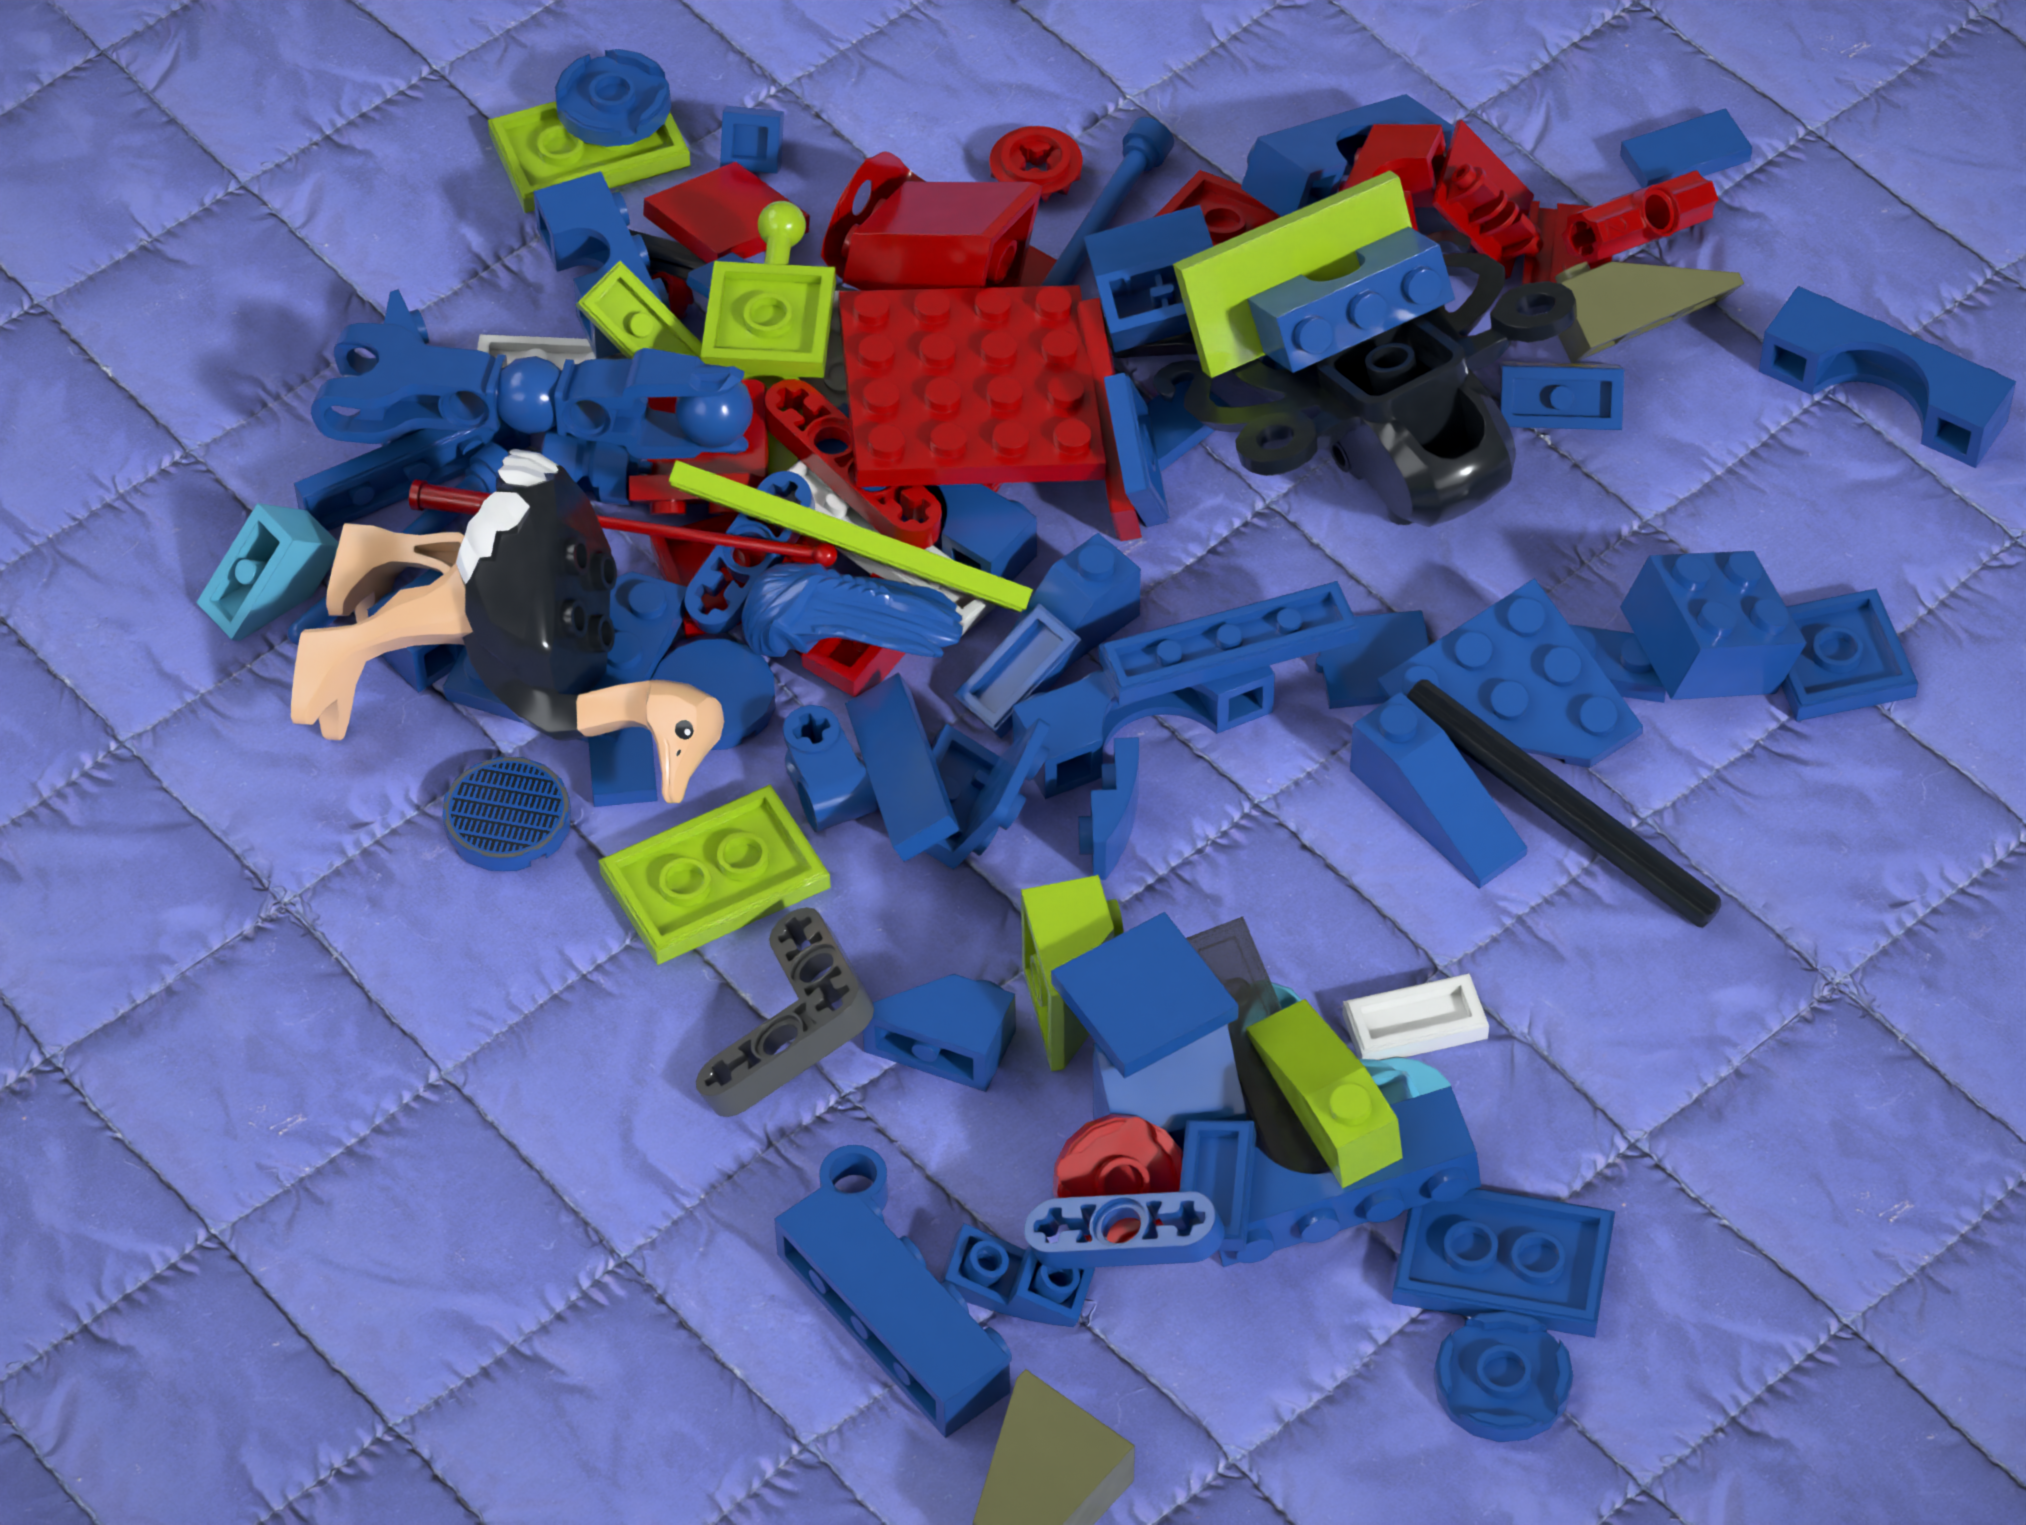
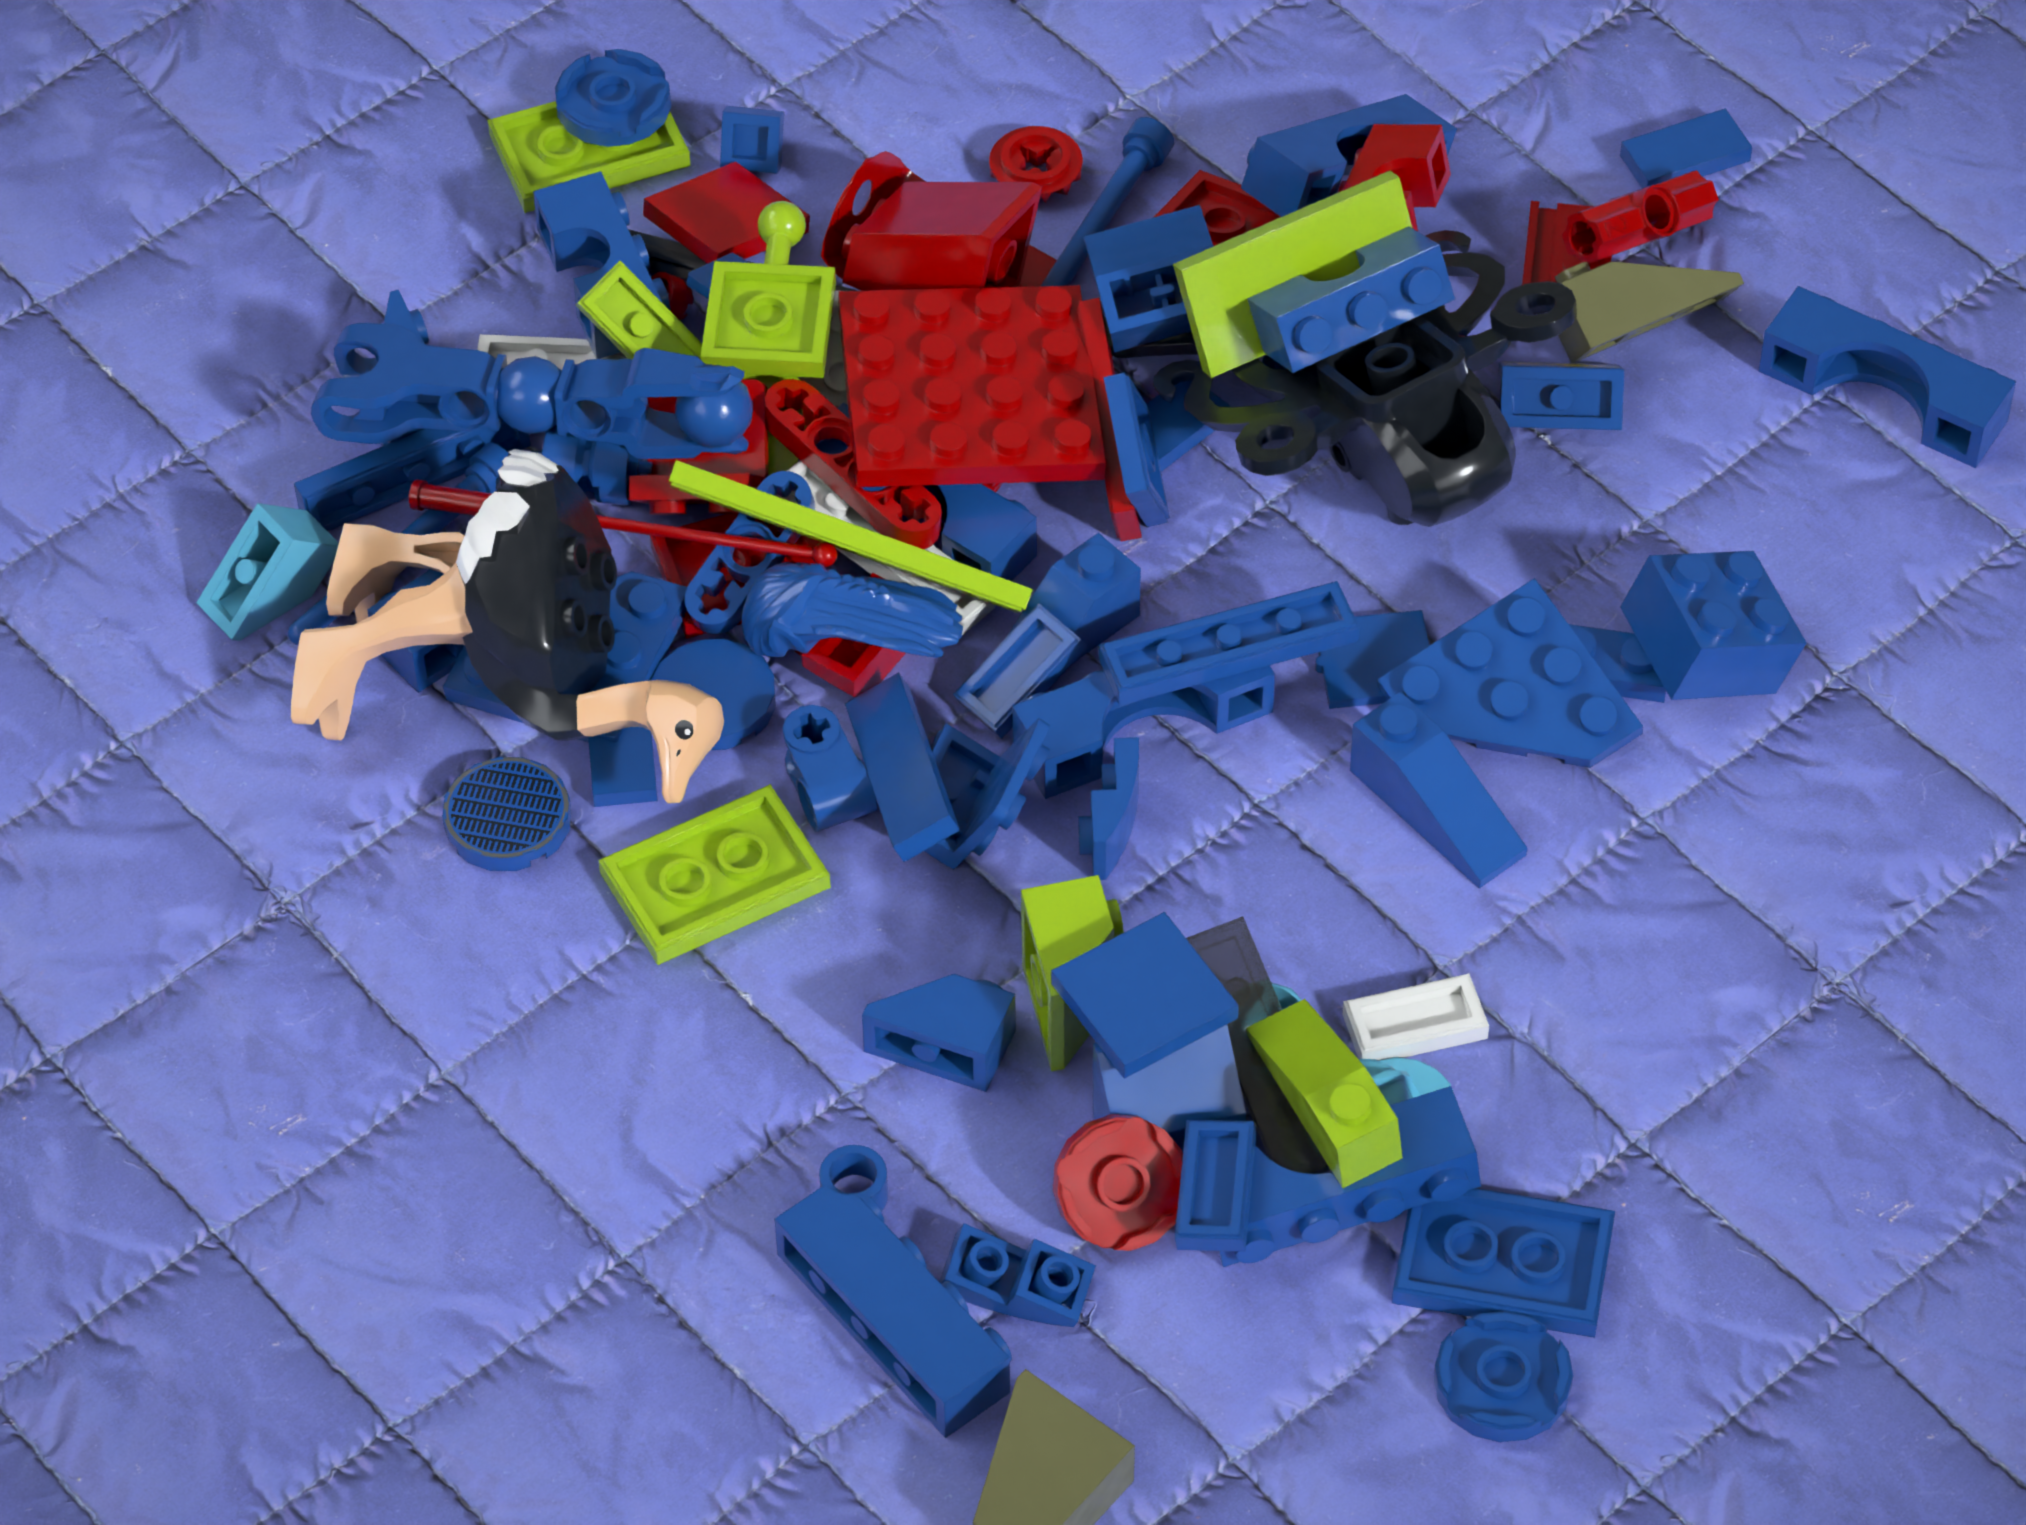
dark grey beam [696,907,874,1117] -> none
blue beam [1024,1191,1225,1269] -> none
black axle [1406,679,1721,928] -> none
red hinge [1432,119,1544,279] -> none
blue tile [1781,588,1919,722] -> none

